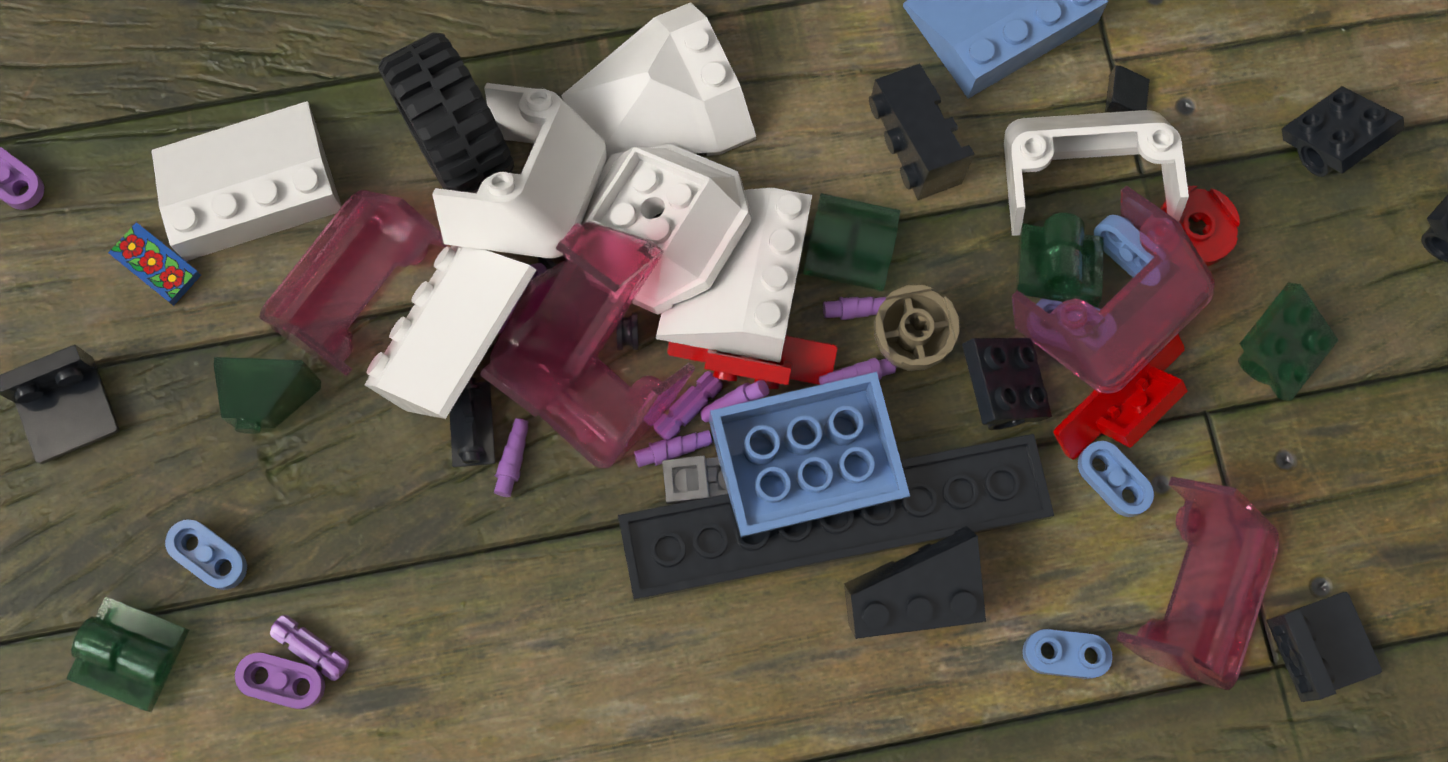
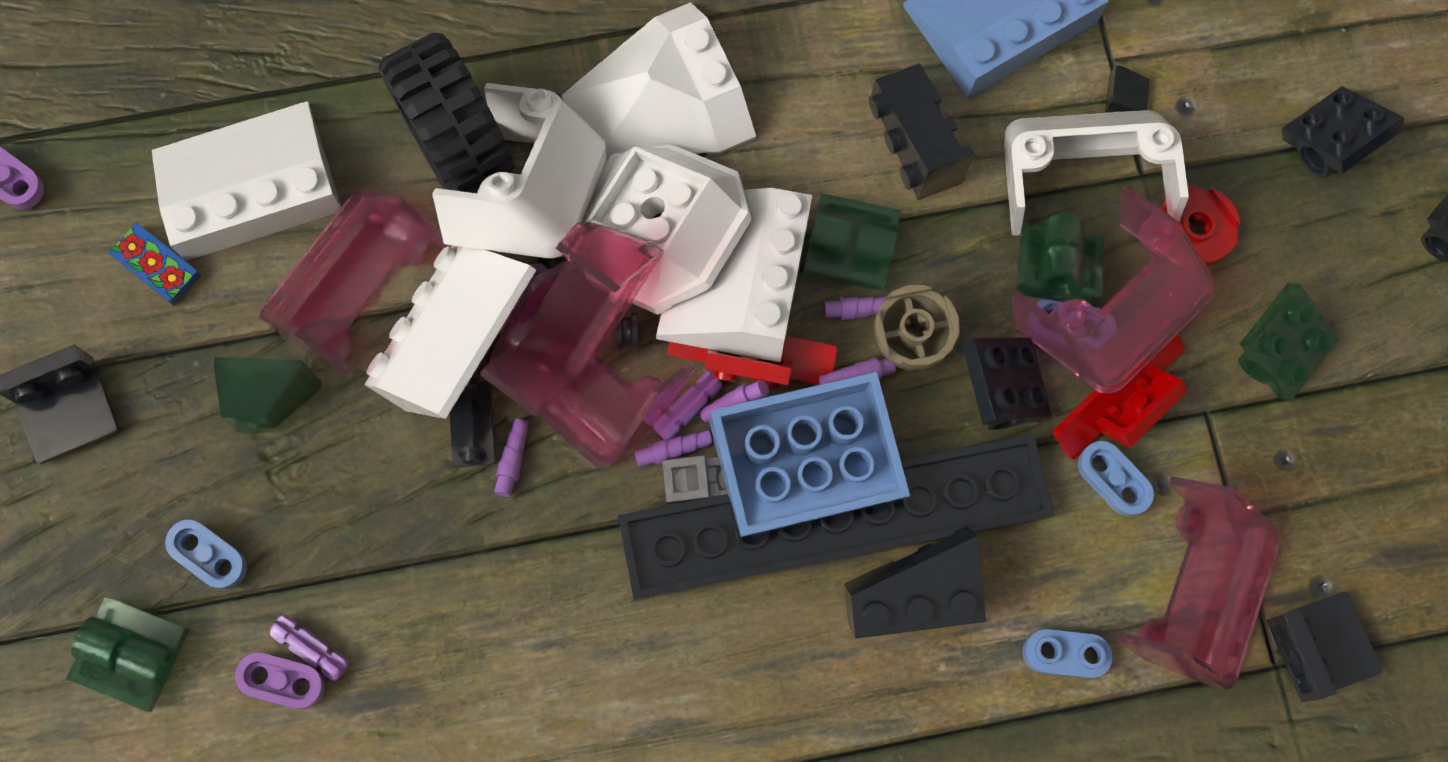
medium blue plate [1094,215,1169,286] -> none

